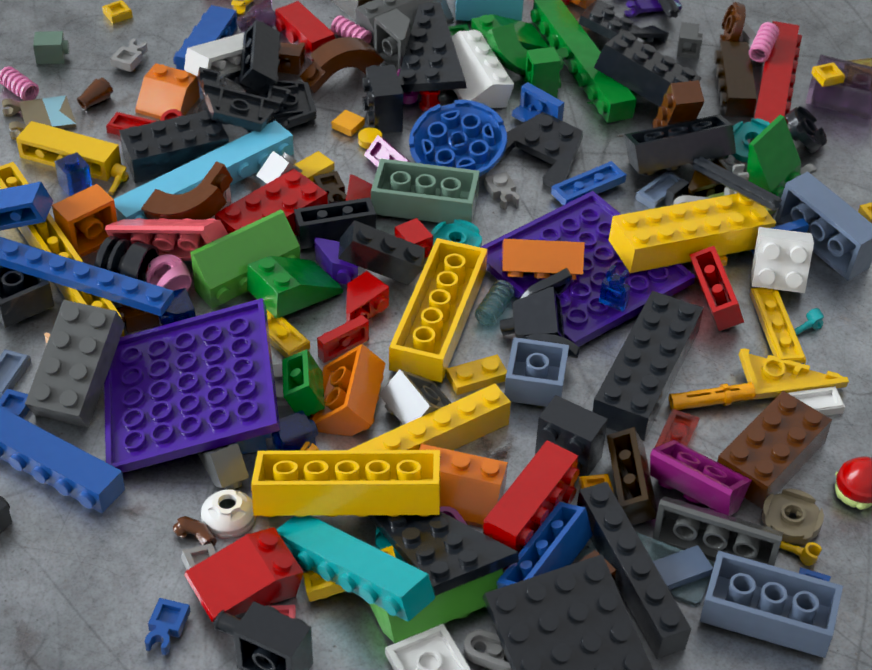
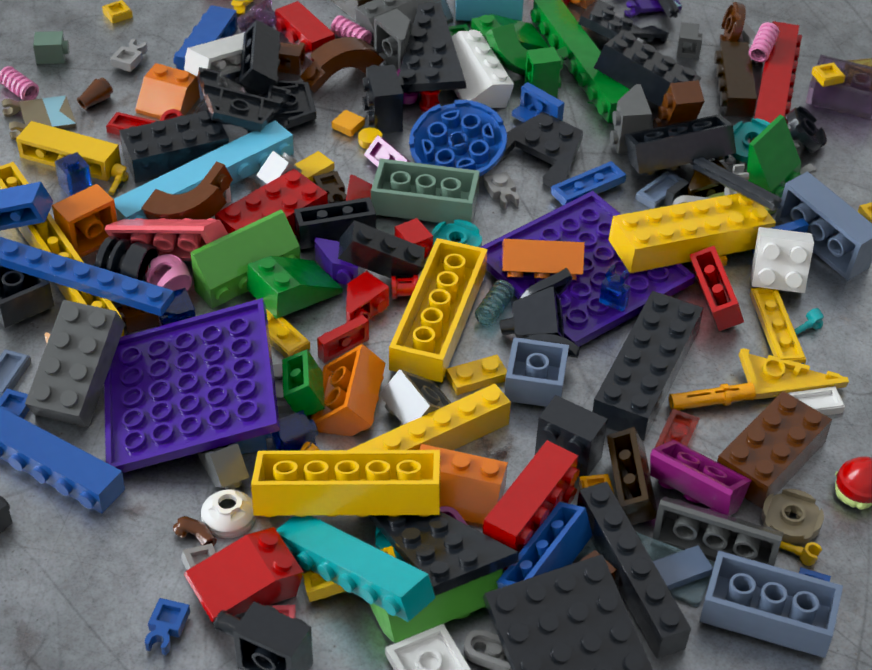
none -> red bush [391,275,419,299]
none -> dark grey slope [610,84,652,154]

